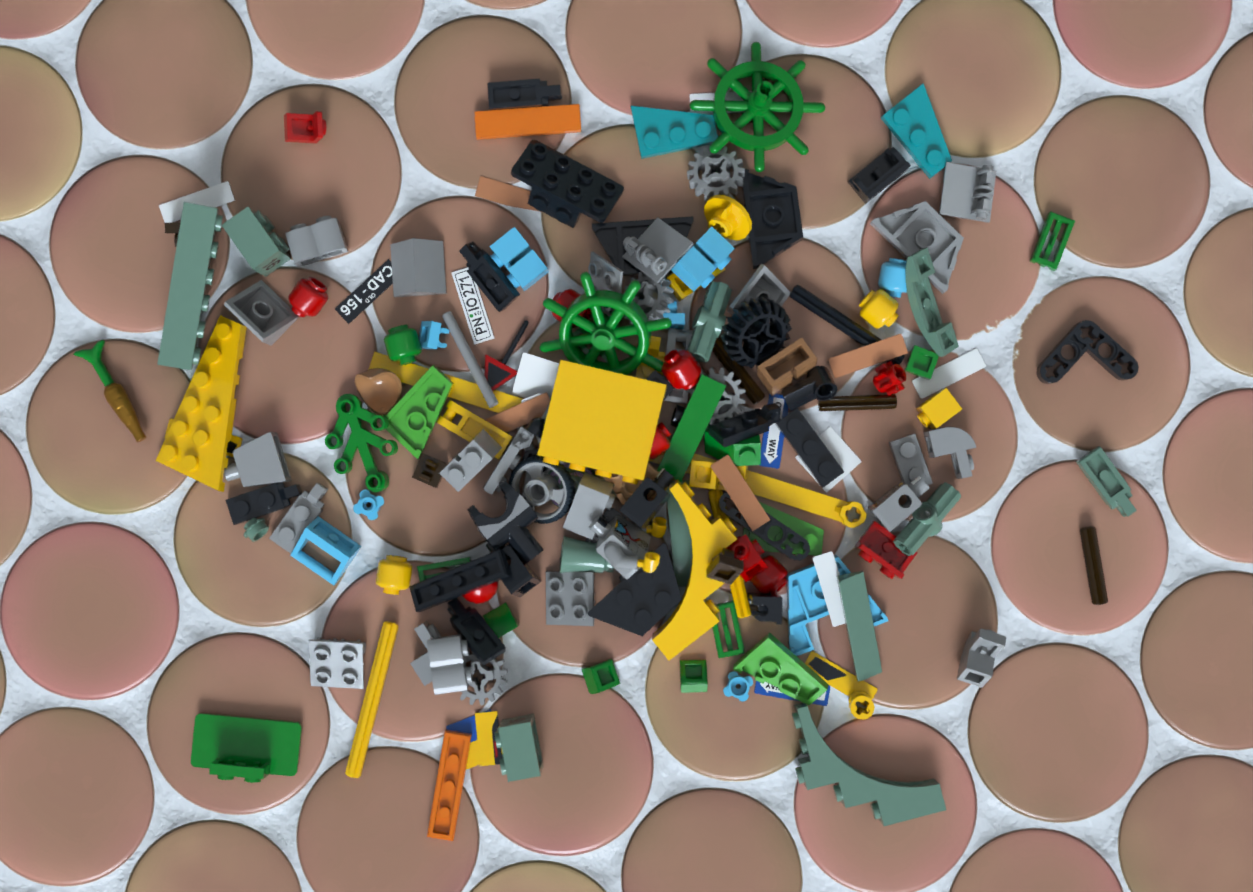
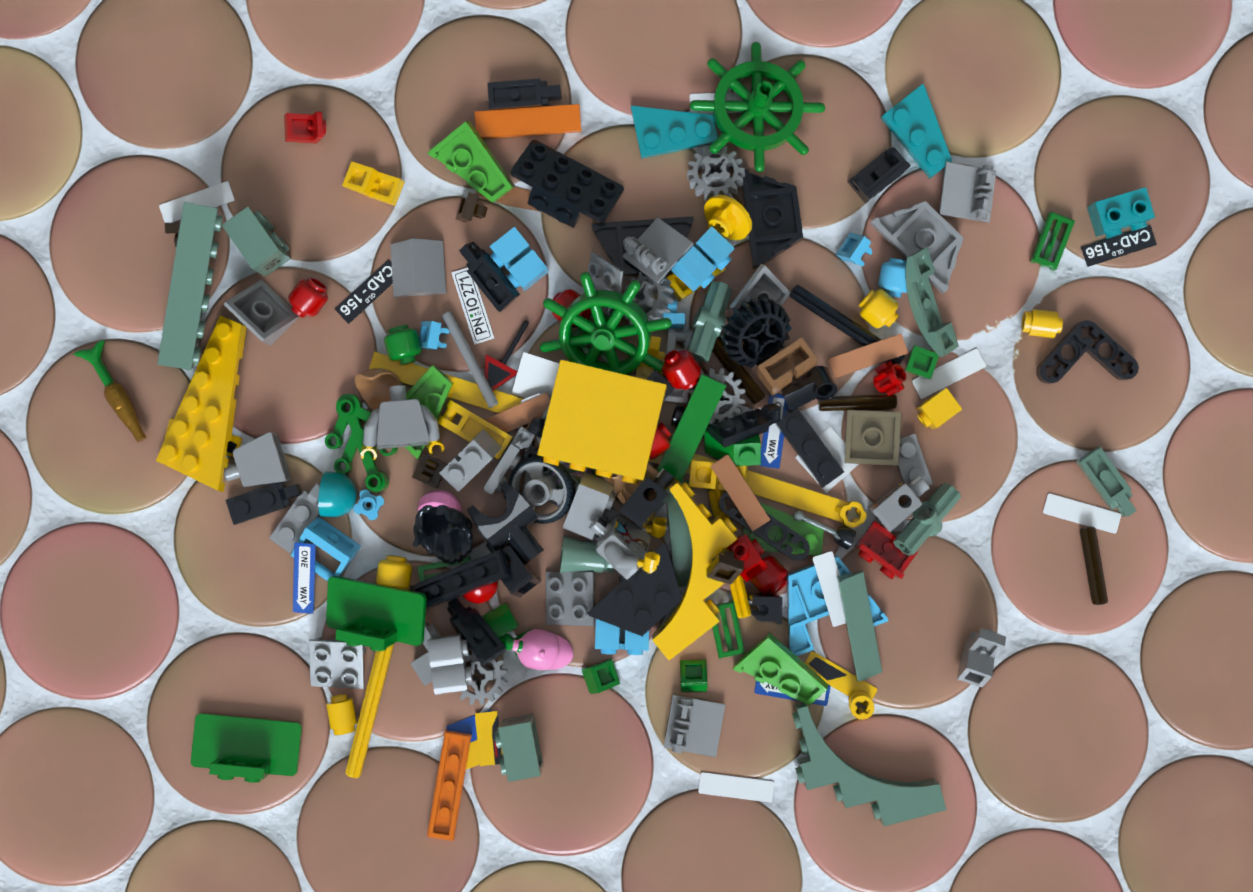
sand green plate [244,518,269,542] -> none
light grey brick [285,216,348,267] -> none
medium azure plate [723,671,753,702] -> none
light grey brick [923,427,977,479] -> none
none -> sticker [293,542,316,614]
none -> teal helmet [318,471,357,517]
none -> green bracket [326,576,426,651]
none -> yellow brick [326,694,357,735]
none -> yellow slope [342,161,405,206]
none -> light grey torso [361,385,444,460]
none -> black hair [413,490,473,565]
none -> bright green wing [427,121,515,203]
none -> dark brown tile [456,192,488,223]
none -> bright pink hair [499,629,573,670]
none -> medium azure piece [595,619,649,655]
none -> light grey hinge [664,695,725,757]
none -> white sticker [698,772,774,802]
none -> hinge [793,510,856,550]
none -> medium azure tile [835,233,872,266]
none -> dark tan plate [844,410,902,466]
none -> yellow brick [1021,309,1063,338]
none -> white sticker [1043,493,1121,534]
none -> black sticker [1081,225,1157,267]
none -> teal brick [1087,187,1155,239]

